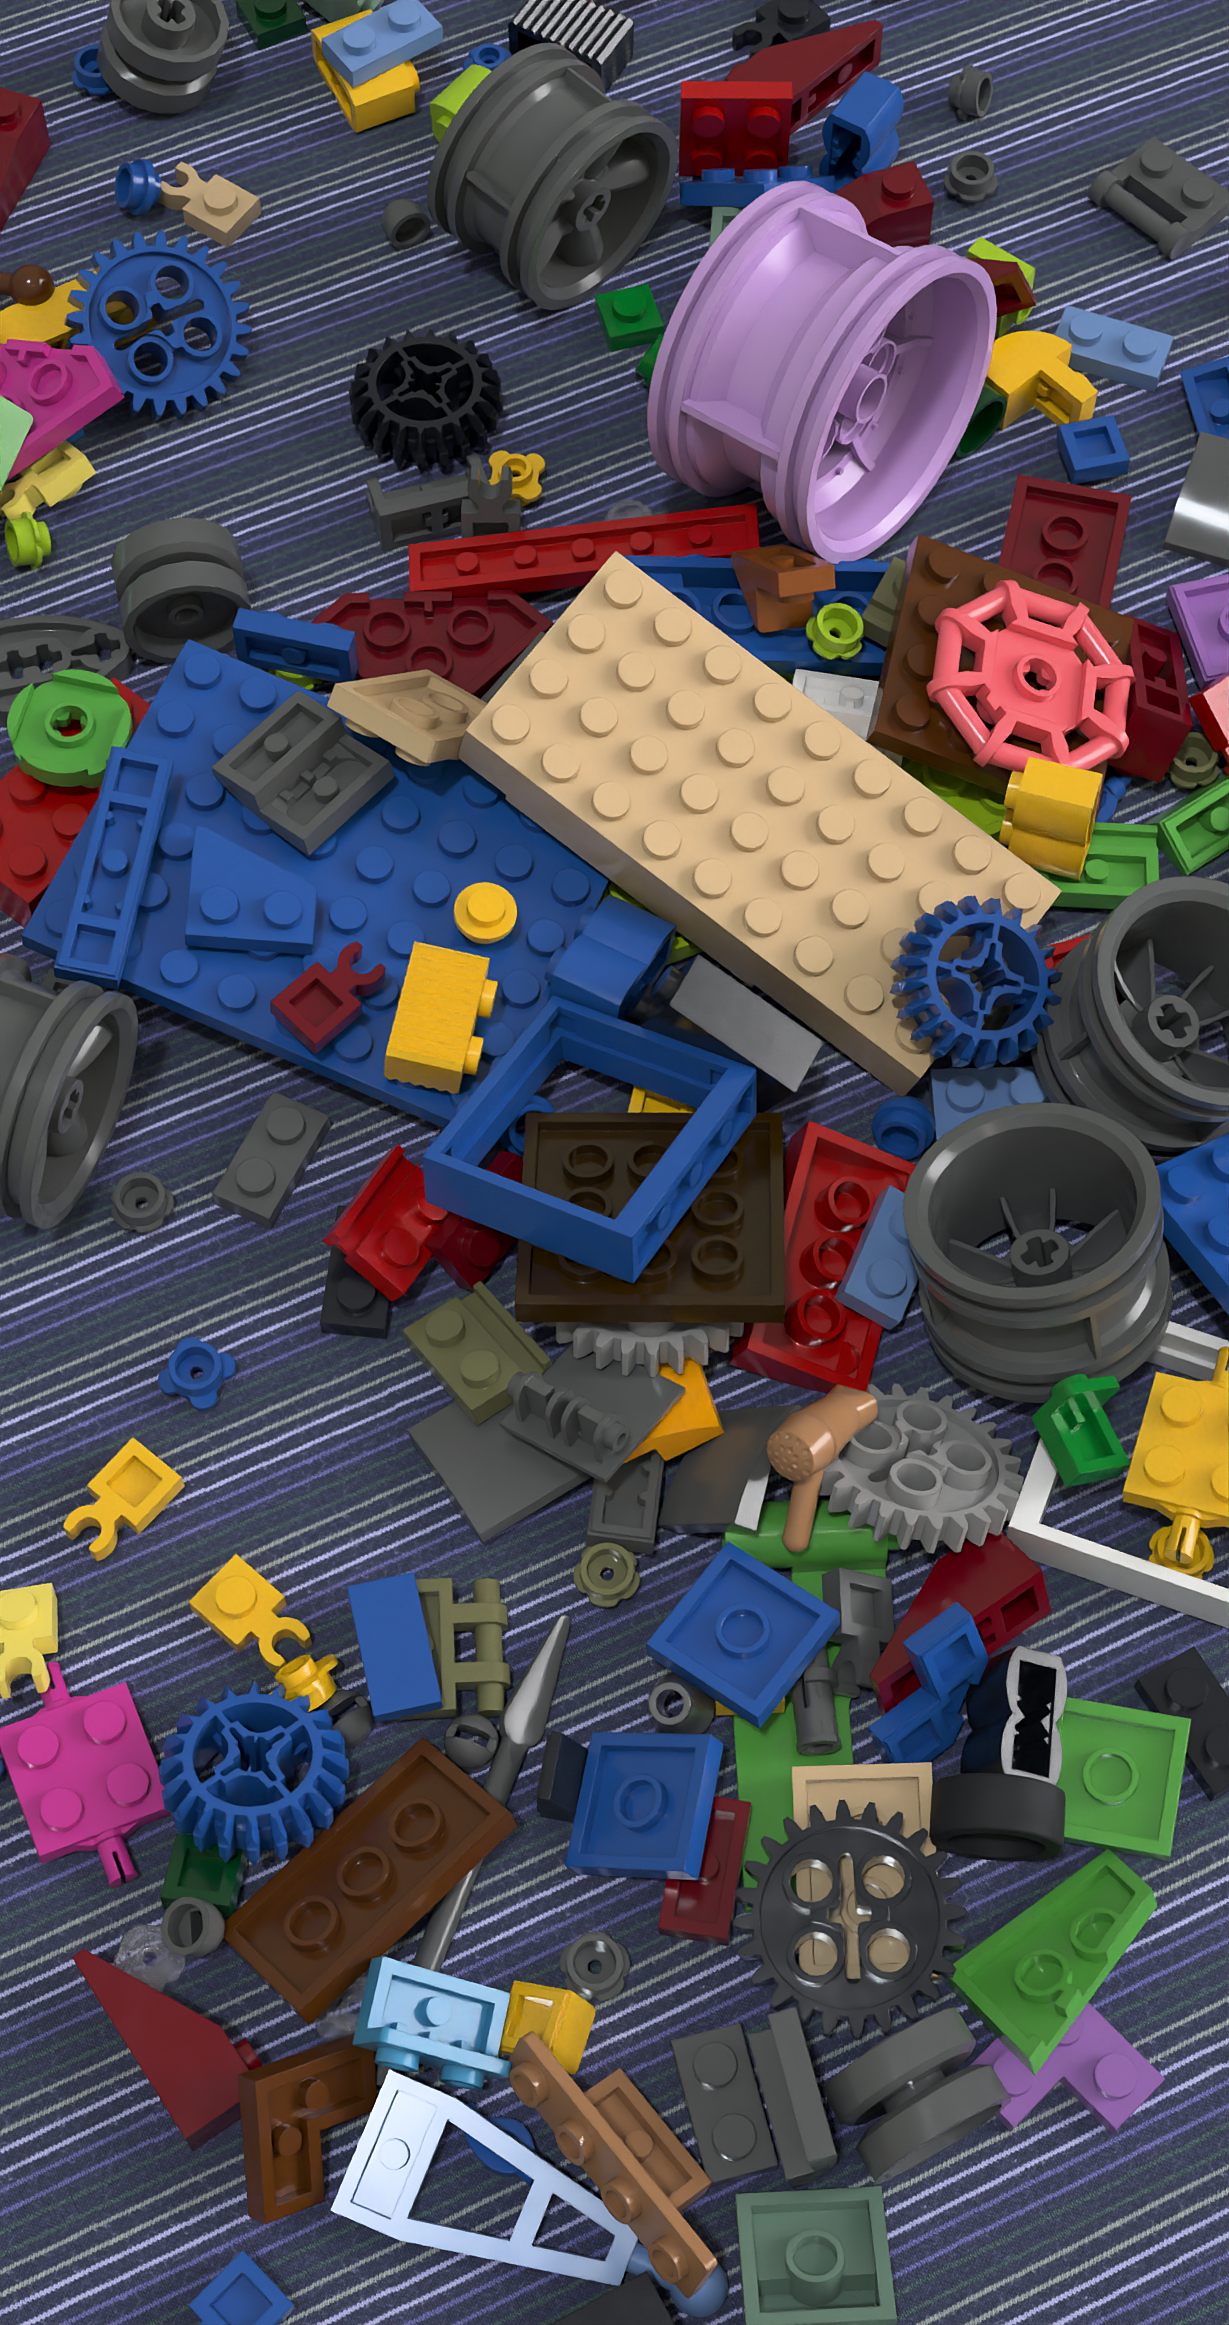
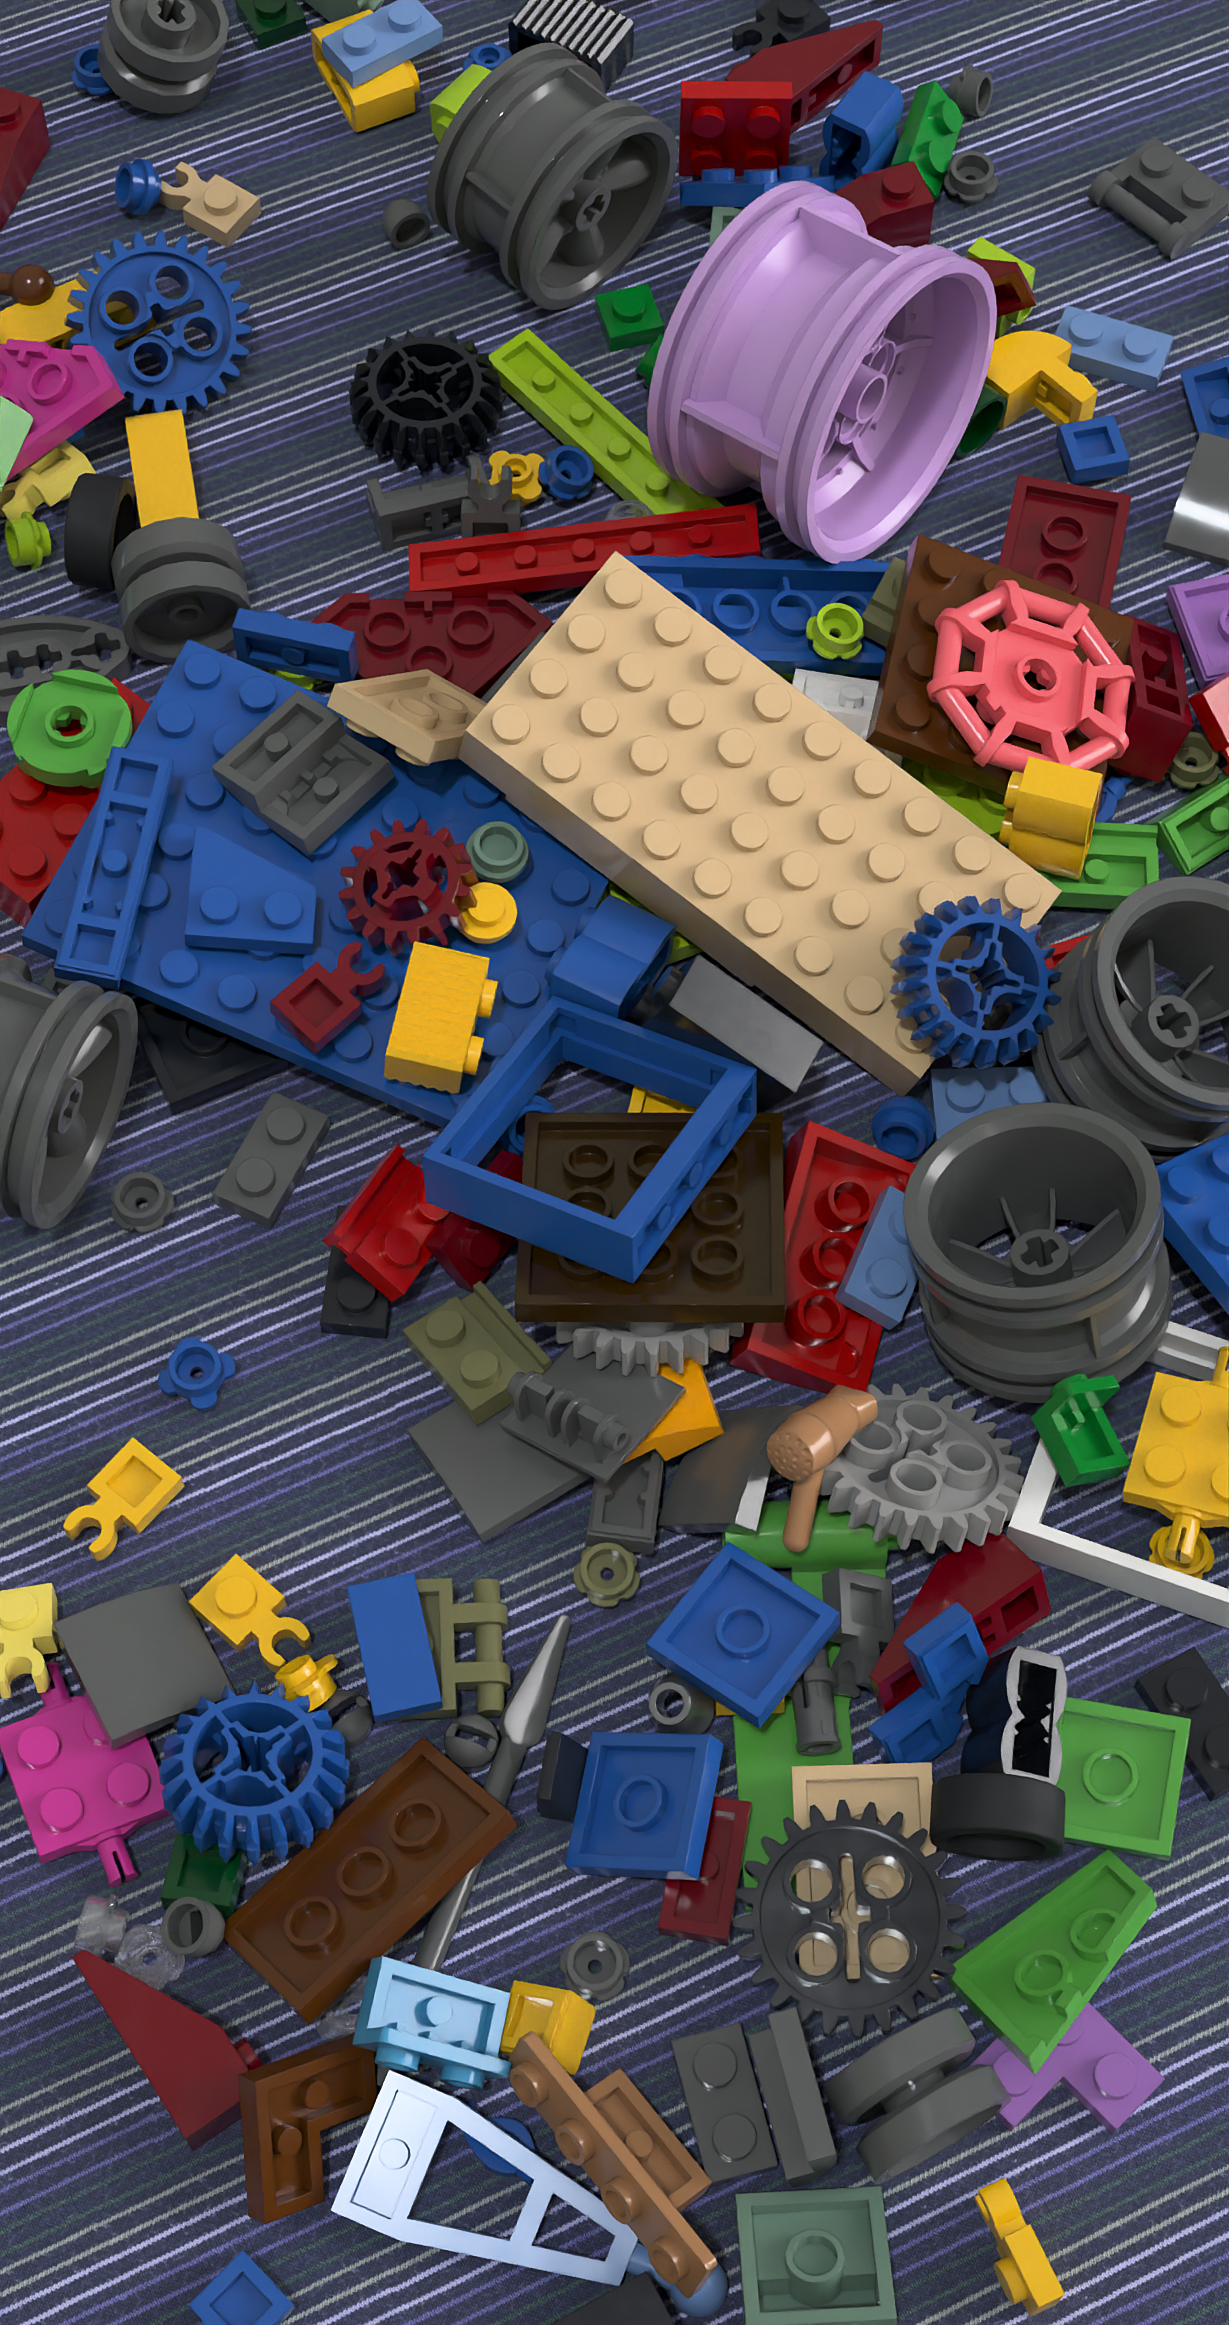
dark orange slope [731,543,836,633] -> none
none -> dark grey slope [53,1583,237,1750]
none -> black tyre [64,473,137,590]
none -> clear plate [74,1892,129,1958]
none -> yellow beam [125,409,199,528]
none -> black plate [132,996,289,1115]
none -> dark red gear [338,819,479,956]
none -> sand green plate [466,821,529,883]
none -> lime plate [489,328,724,517]
none -> blue plate [538,445,594,501]
none -> green plate [891,80,964,199]
none -> yellow plate [974,2178,1065,2317]

